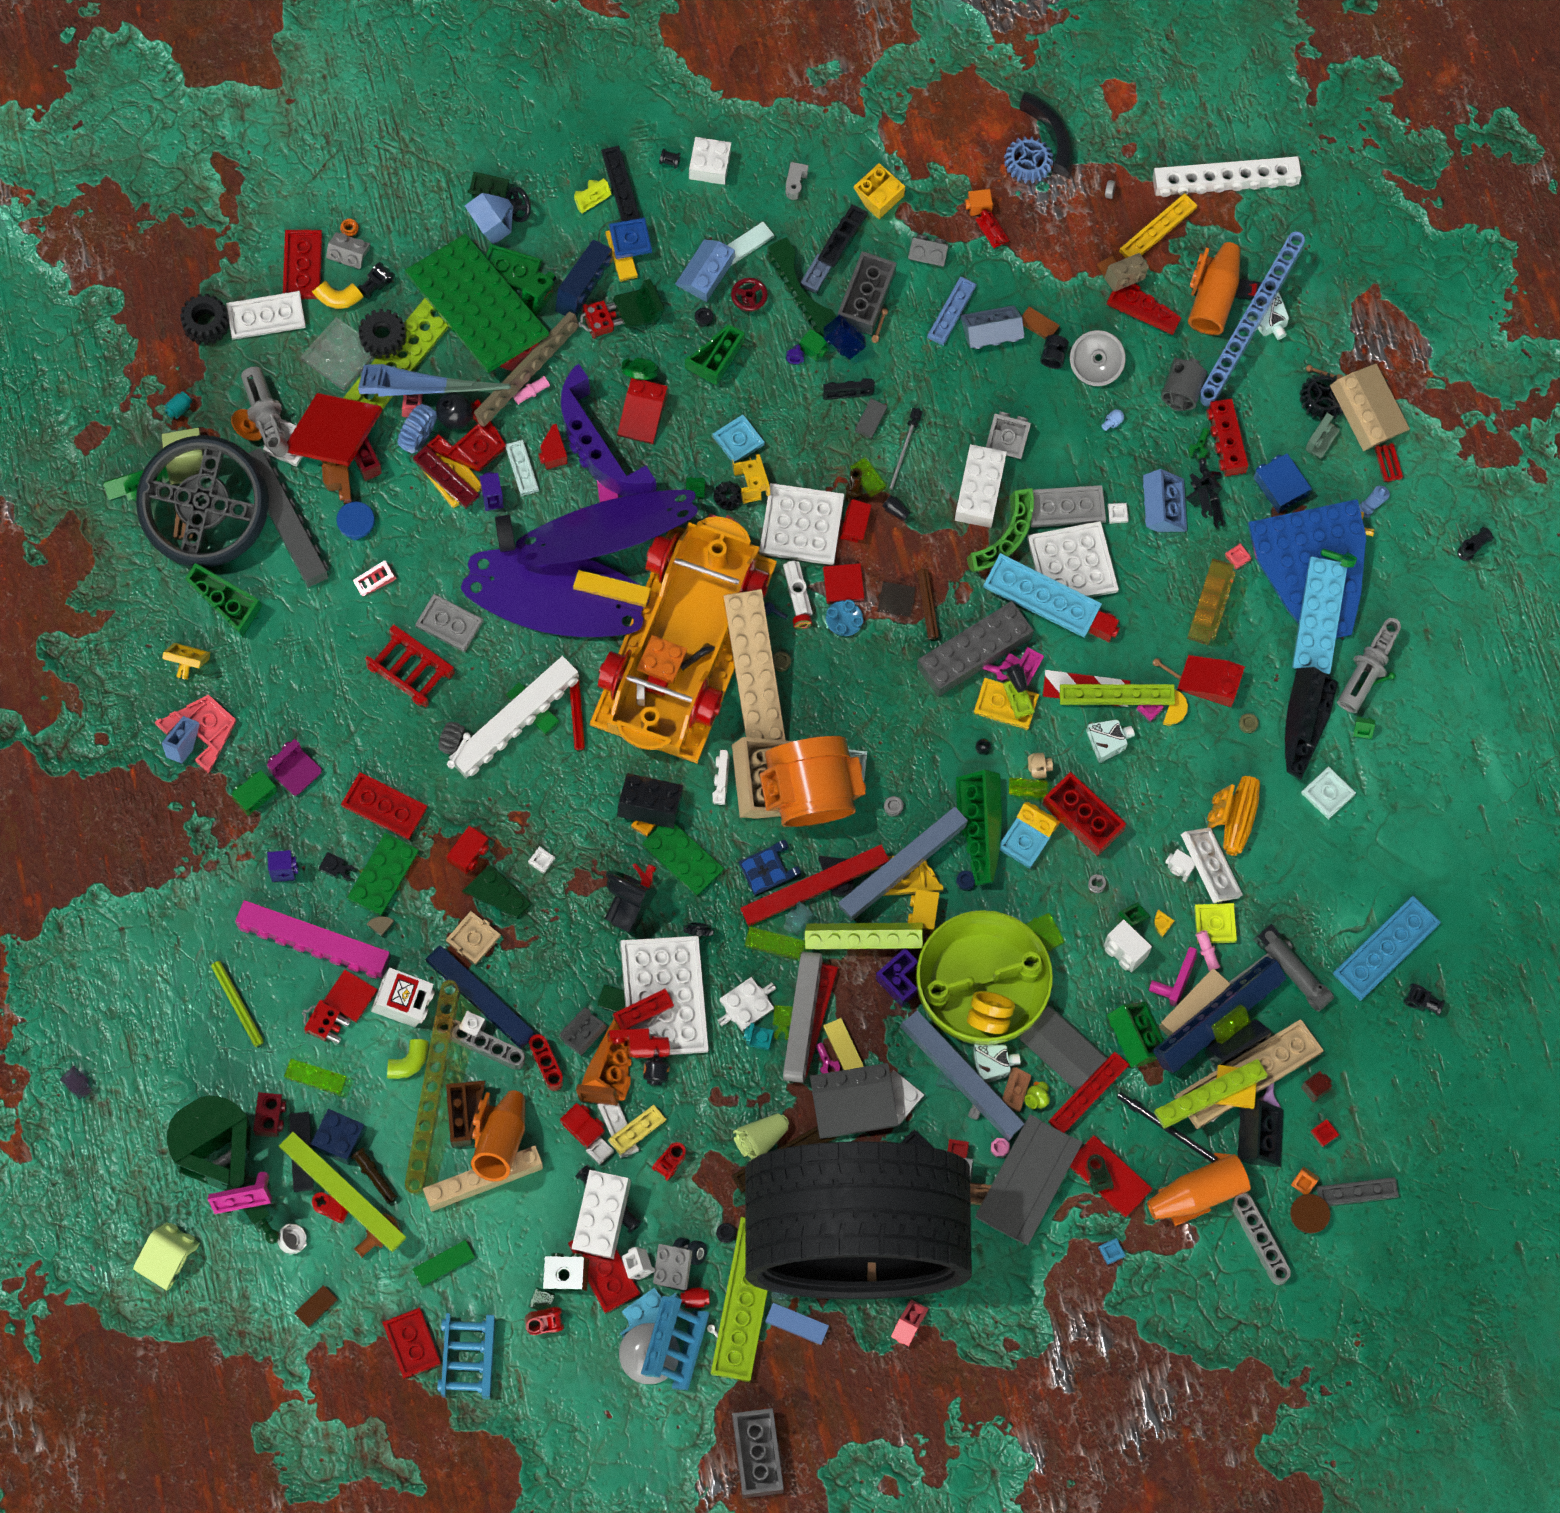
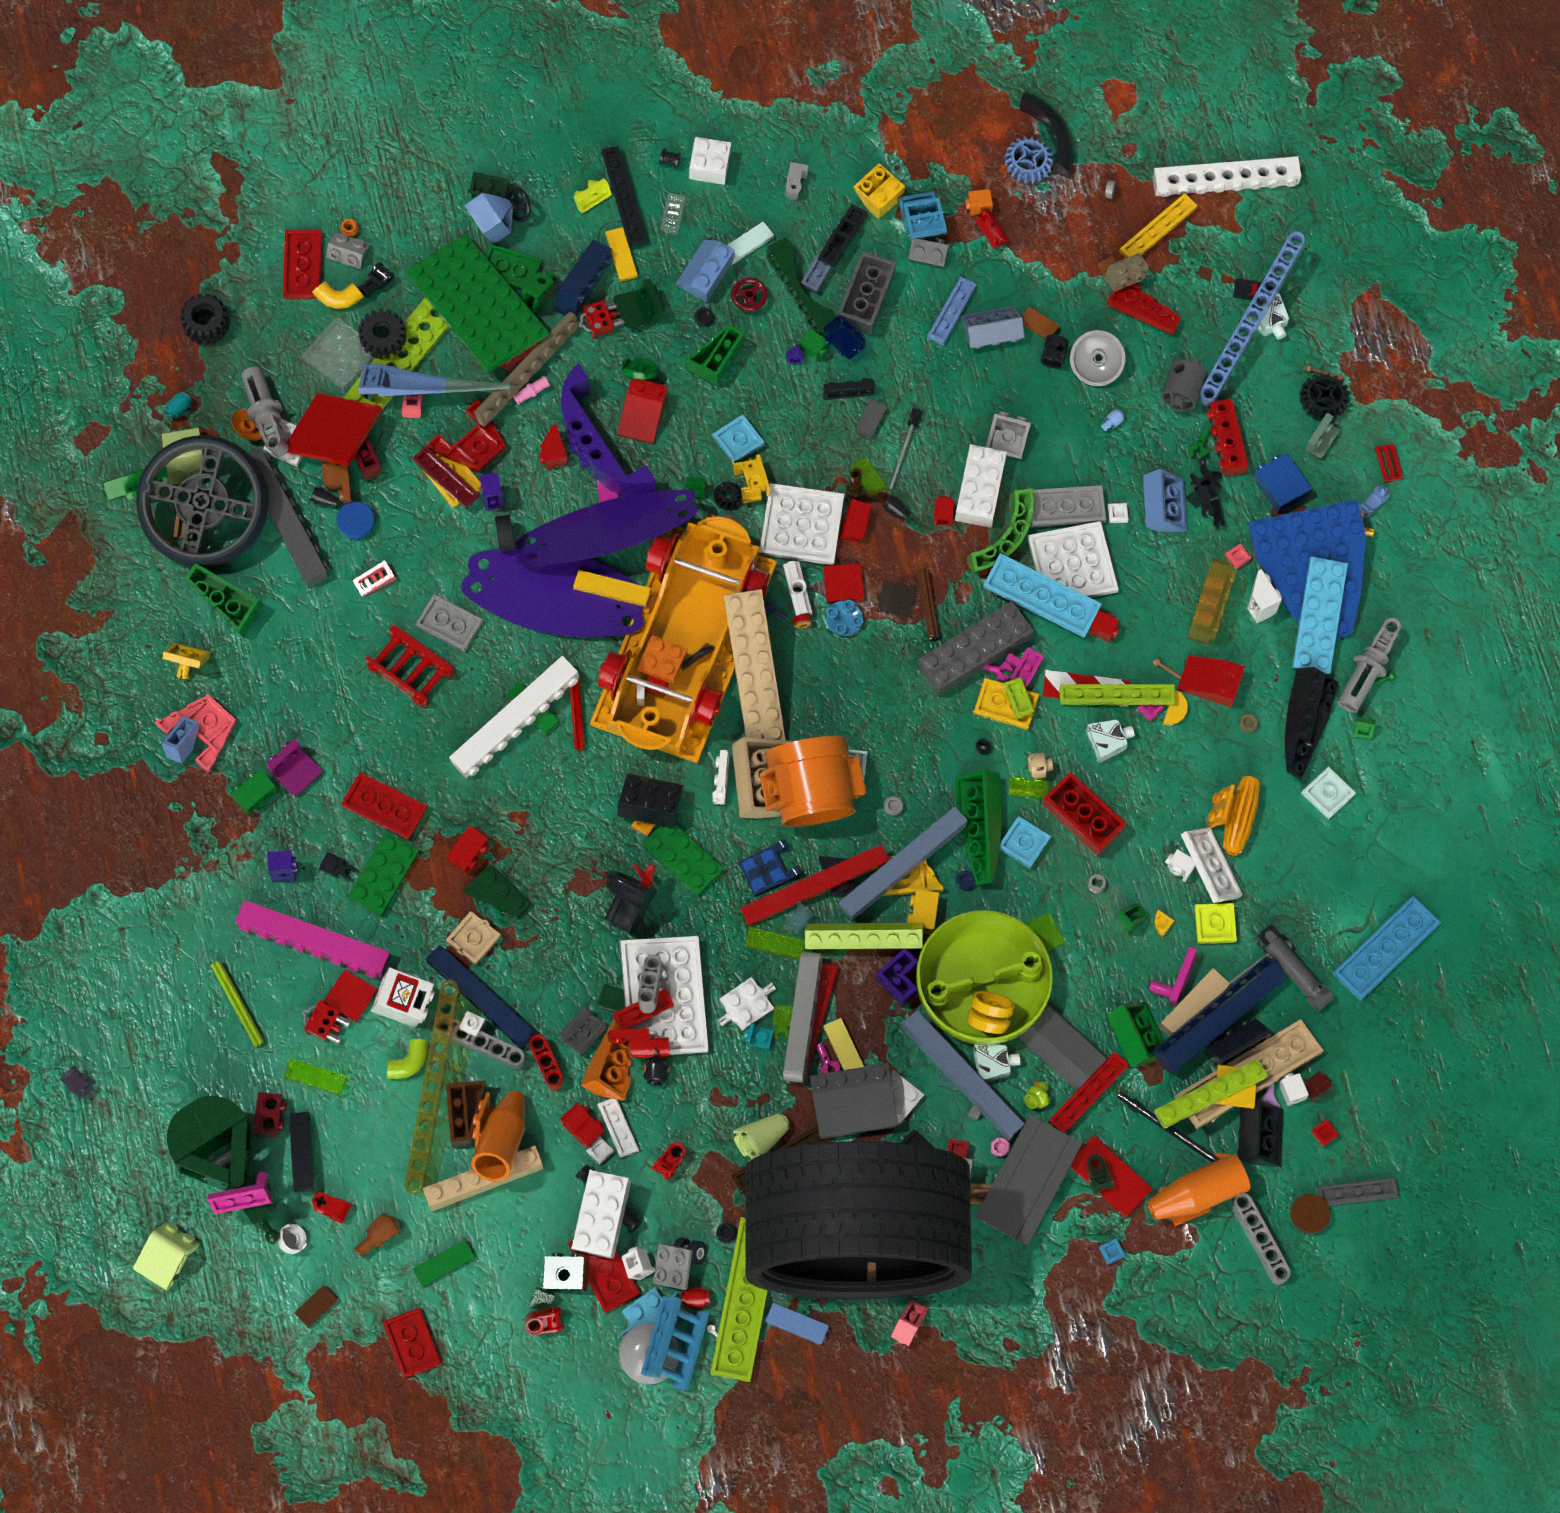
white tile [226,291,306,340] -> none
lime tile [279,1132,406,1253] -> none
dark blue brick [311,1109,366,1165] -> none
dark brown pin [351,1147,398,1204] -> none
dark tan tile [367,917,394,937] -> none
medium blue gear [398,404,437,454] -> none
black cylinder [436,392,474,430] -> none
dark azure fence [437,1313,495,1399] -> none
dark grey gear [438,722,465,755] -> none
white hinge [447,733,471,769] -> none
light aqua tile [505,440,539,496] -> none
white tile [528,846,555,874] -> none
dark orange tile [576,1084,619,1105] -> none
light yellow tile [608,1105,666,1156] -> none
blue tile [609,218,652,259] -> none
black gear [683,922,714,936] -> none
flat silver brick [732,1408,784,1498] -> none
olive tile [772,652,791,672] -> none
medium nougat hinge [872,308,888,343] -> none
nougat plate [1002,1067,1031,1112] -> none
black cone [1006,663,1028,693] -> none
yellow bracket [1017,802,1060,837] -> none
white piece [1104,920,1152,973] -> none
orange piece [1188,242,1241,335] -> none
bright pink pin [1195,930,1220,971] -> none
clear neon green plate [1211,1005,1251,1044] -> none
orange slope [1291,1167,1320,1195] -> none
green bar [1321,549,1357,567] -> none
tan slope [1330,364,1410,451] -> none
black connector [1403,984,1445,1016] -> none
black connector [1457,527,1494,561] -> none
none -> black cone [310,487,339,509]
none -> light grey beam [638,954,663,1013]
none -> clear slope [660,193,686,235]
none -> dark azure bracket [898,191,947,239]
none -> red brick [933,496,954,527]
none -> white slope [1247,569,1282,624]
none -> white brick [1279,1073,1309,1106]

